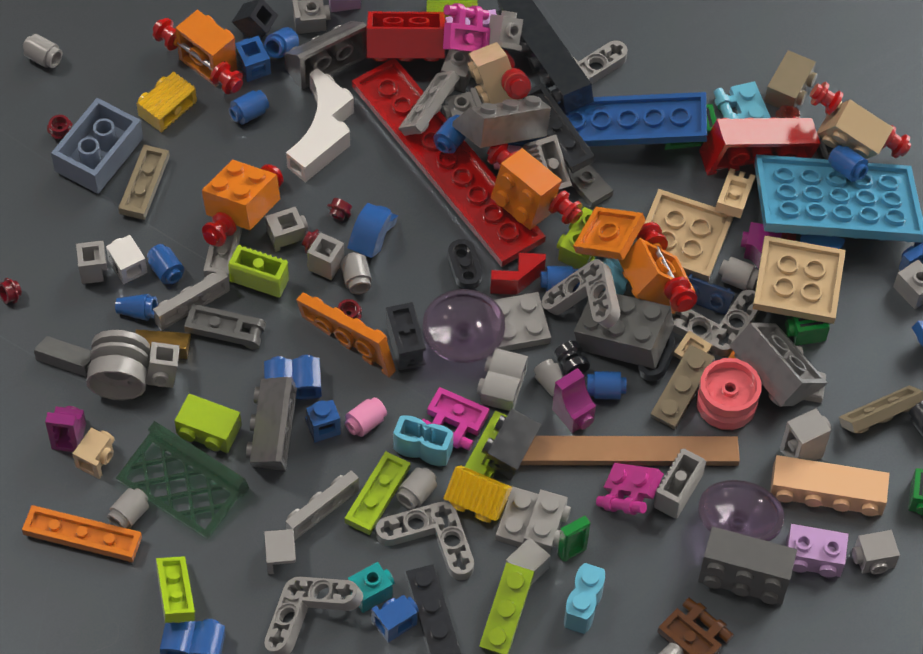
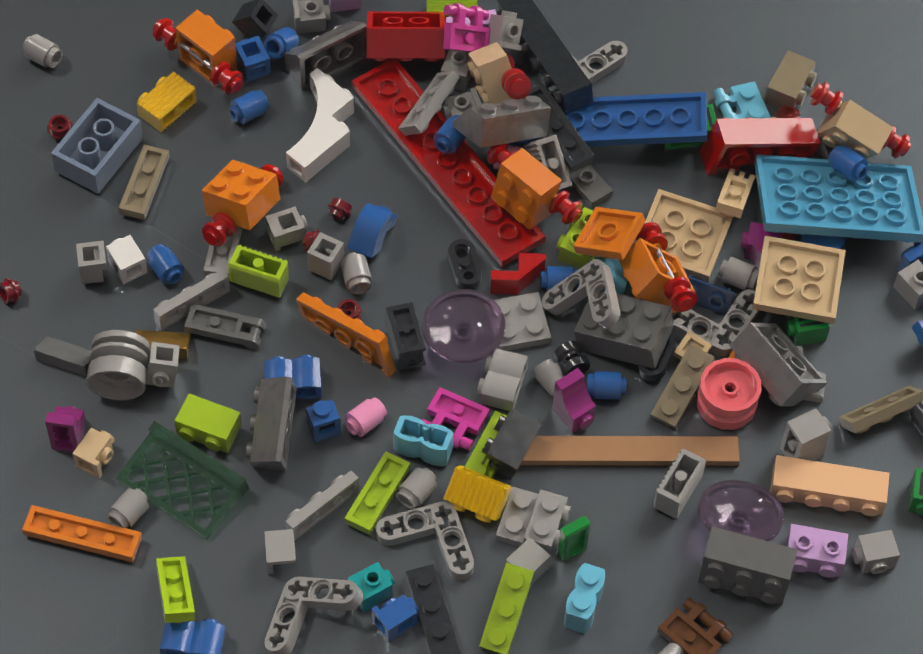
blue cone [115,294,158,321] -> none
dark pink plate [596,463,664,515] -> none

